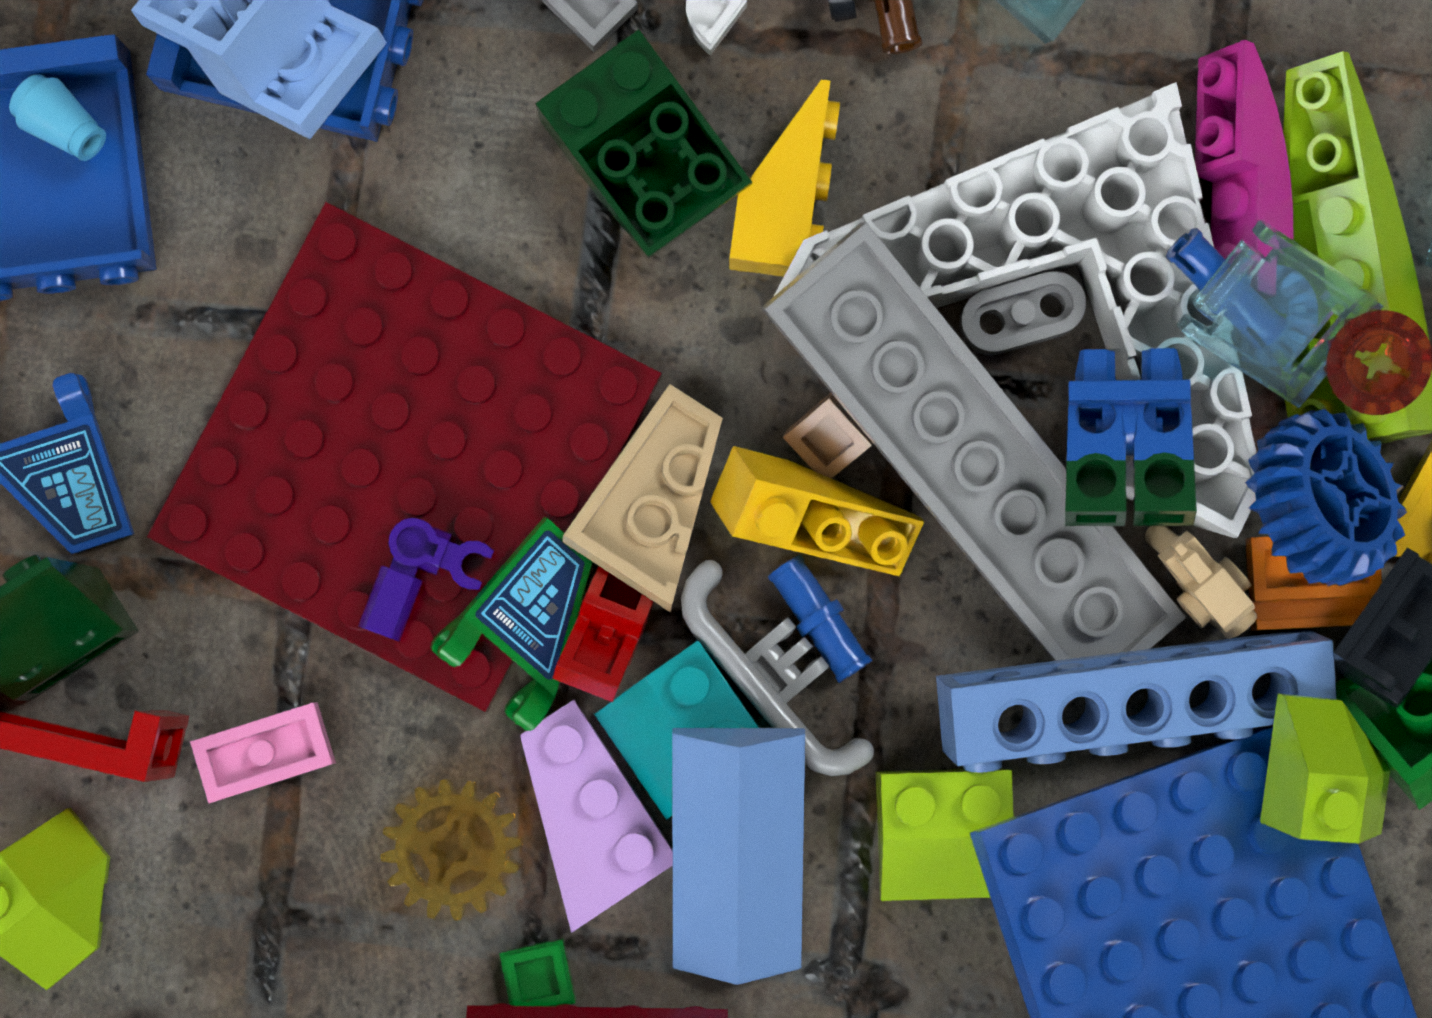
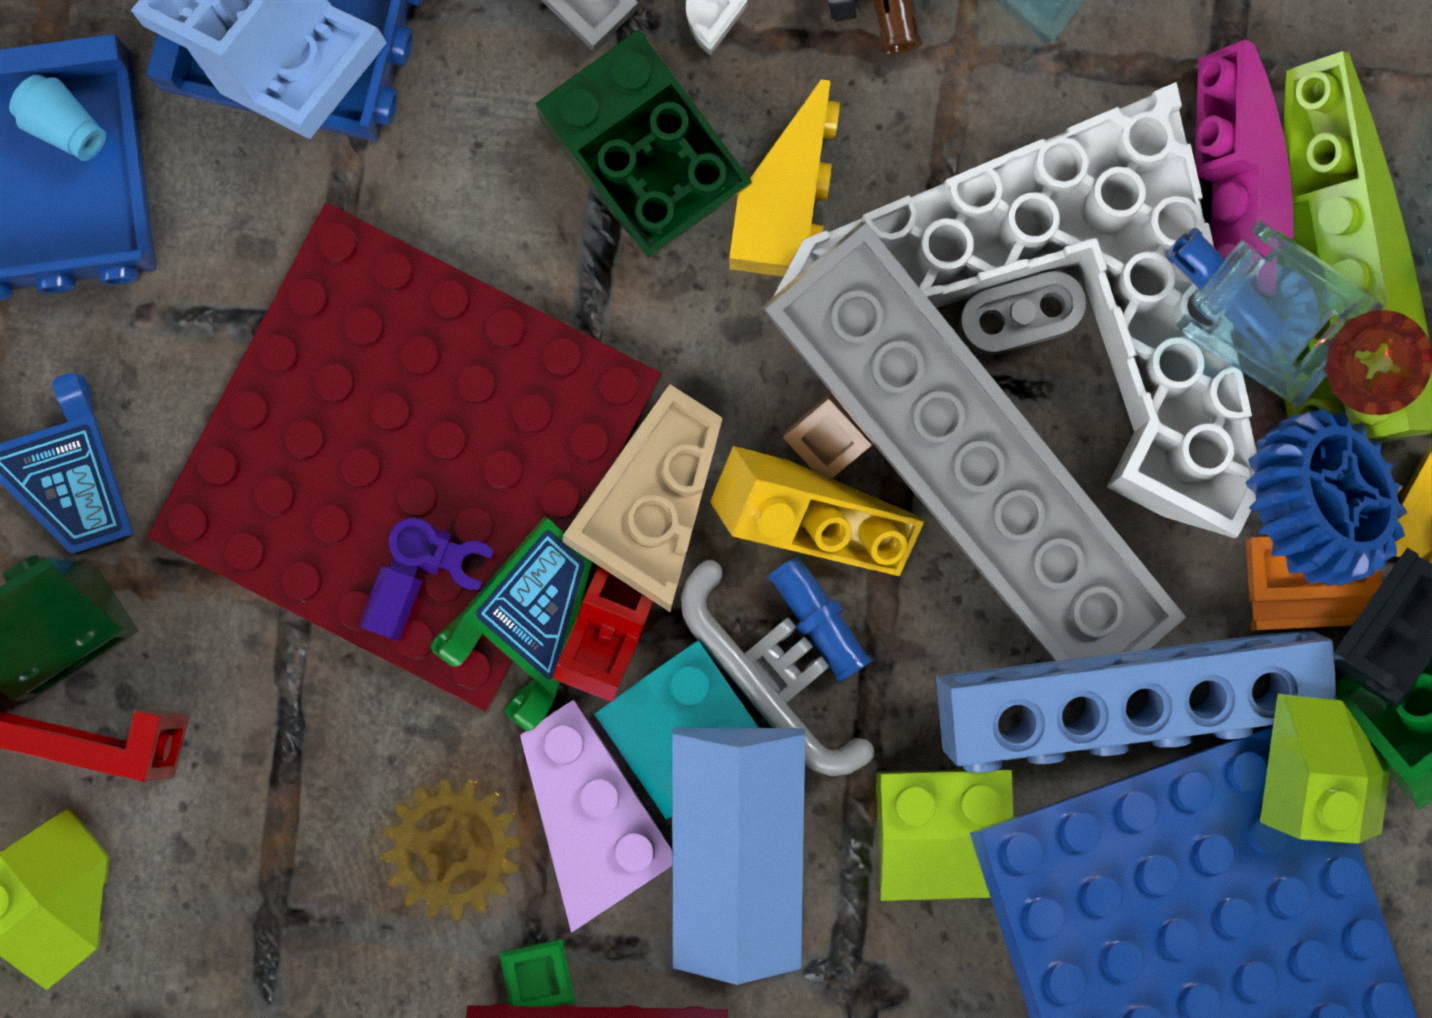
bright pink plate [190,702,336,803] -> none
hips [1065,348,1197,526] -> none
tan piece [1145,526,1257,639] -> none

